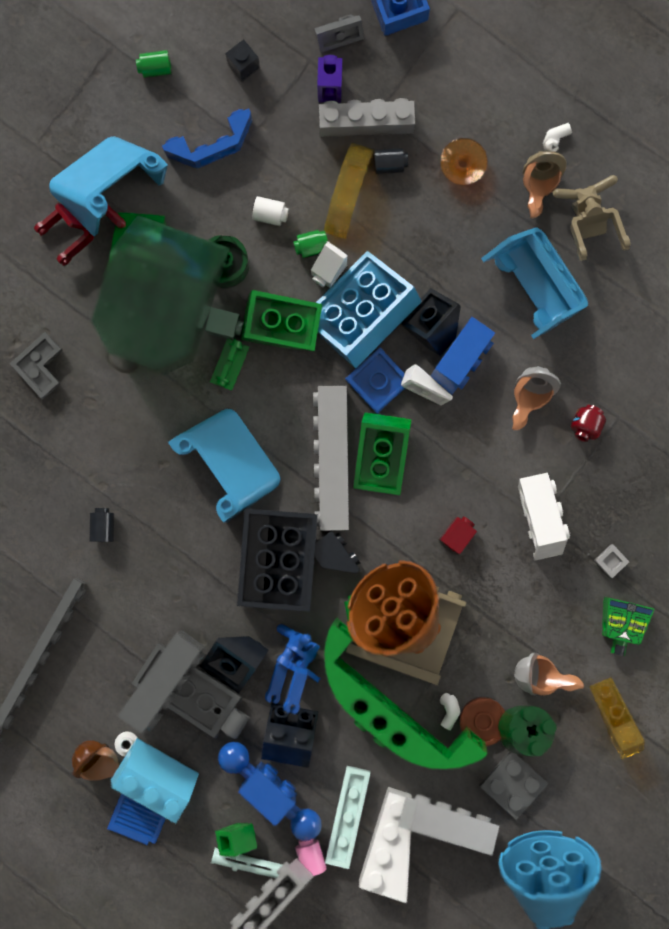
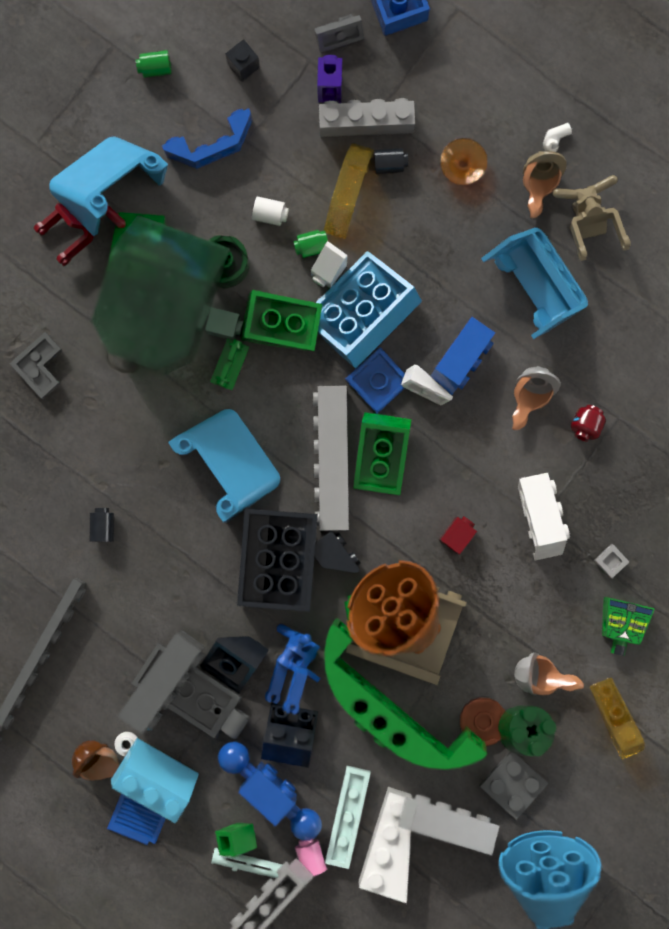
black slope [400,288,461,356] -> none
white arm [440,693,460,731] -> none

